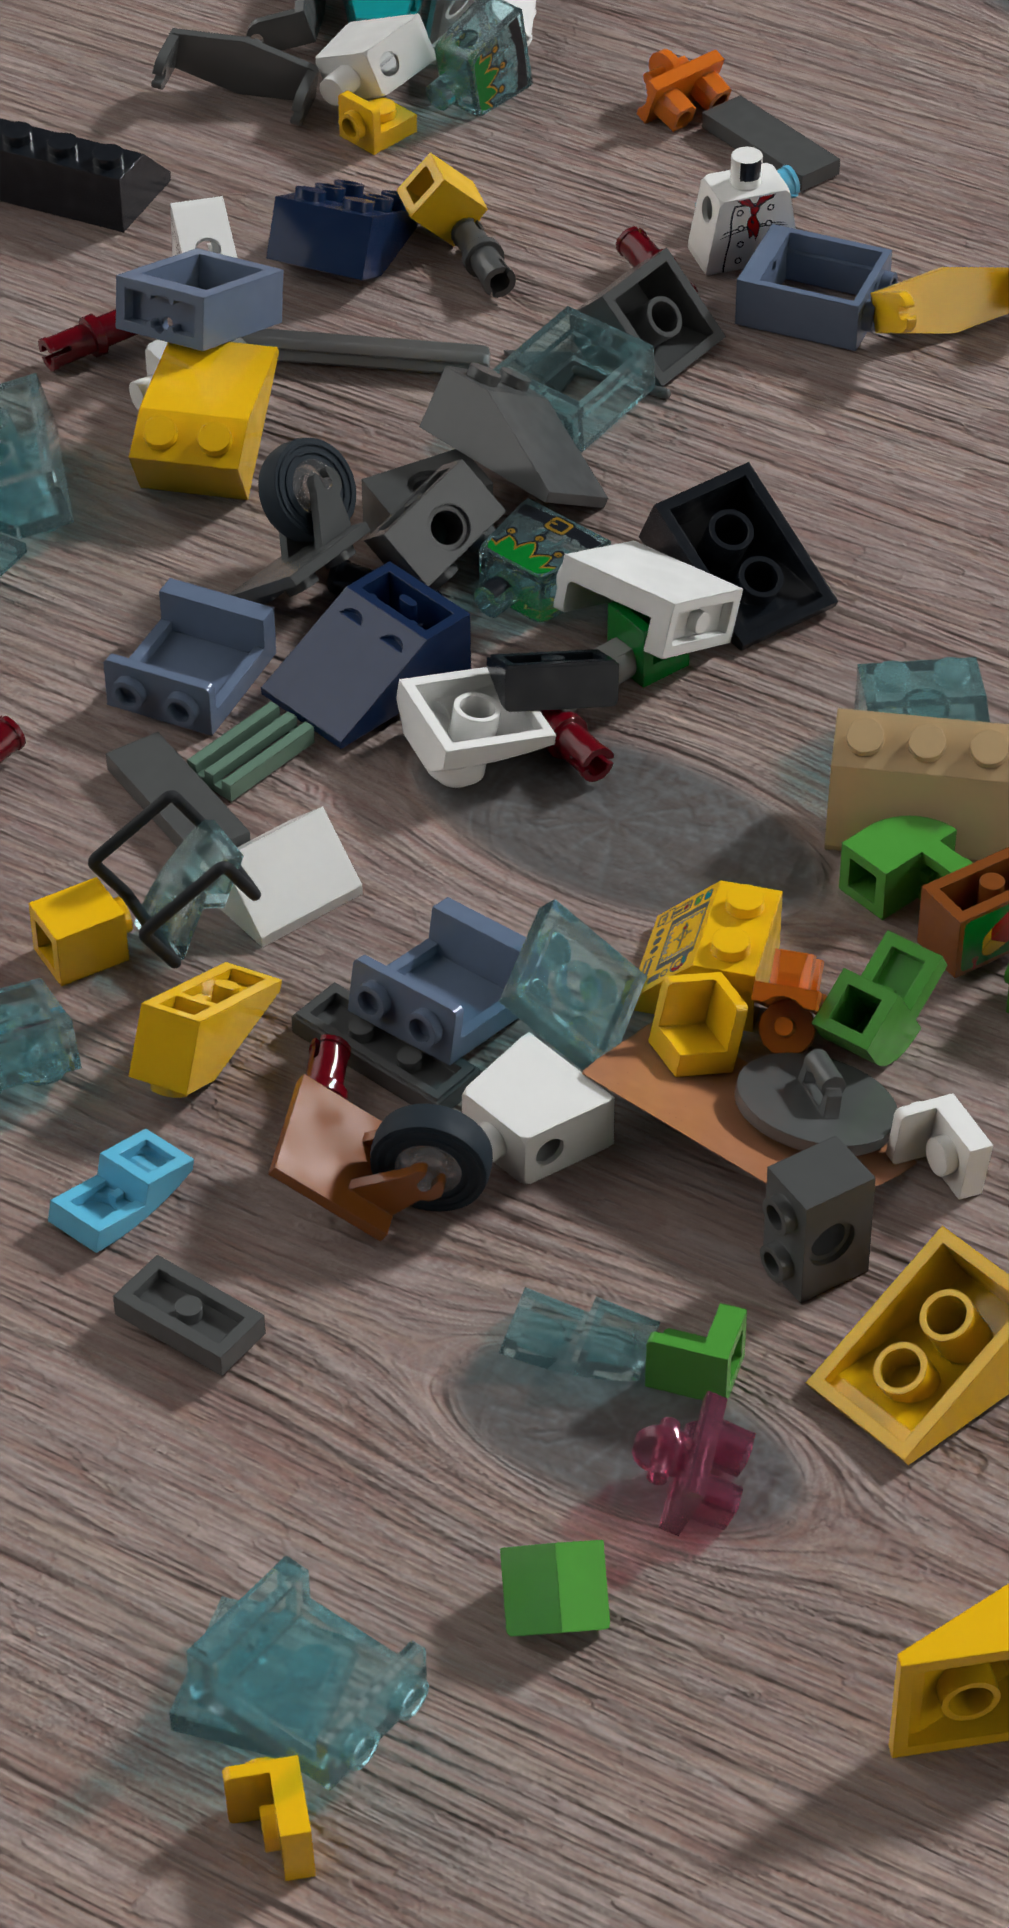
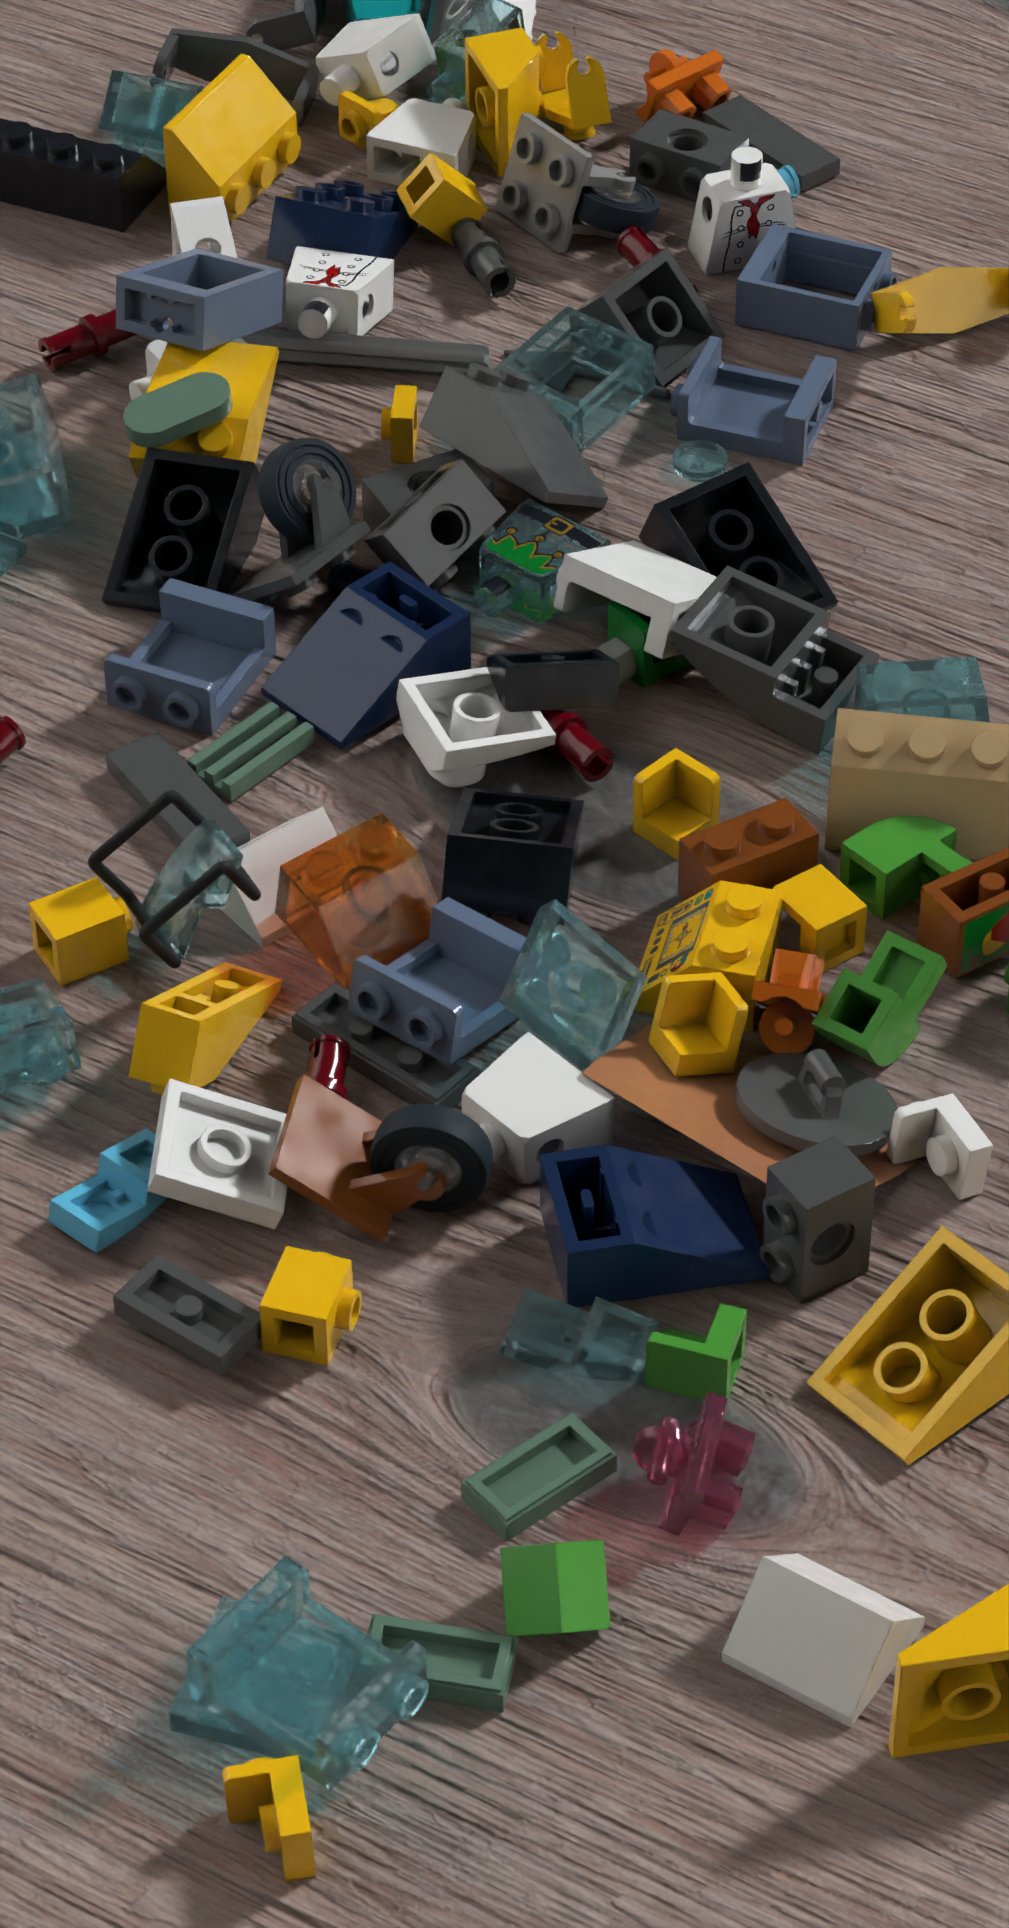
none -> clear light blue slope [98,70,205,158]
none -> black slope [102,447,265,613]
none -> sand green tile [123,372,233,448]
none -> white plate [147,1078,287,1229]
none -> yellow slope [163,54,301,224]
none -> yellow brick [259,1246,362,1366]
none -> clear orange slope [275,813,439,991]
none -> white torso [285,246,394,339]
none -> sand green tile [356,1613,518,1712]
none -> white torso [366,98,476,186]
none -> yellow plate [381,385,418,463]
none -> black slope [441,787,584,926]
none -> sand green tile [461,1412,617,1542]
none -> yellow slope [465,27,545,177]
none -> light grey plate [495,113,660,253]
none -> yellow piece [535,31,612,141]
none -> dark blue slope [540,1145,769,1309]
none -> dark grey brick [629,109,749,202]
none -> yellow panel [632,748,721,860]
none -> dark grey slope [669,565,879,755]
none -> sand blue panel [670,336,837,466]
none -> clear light blue piece [672,440,728,482]
none -> dark orange brick [678,798,819,901]
none -> white slope [722,1553,925,1728]
none -> yellow panel [773,864,867,972]

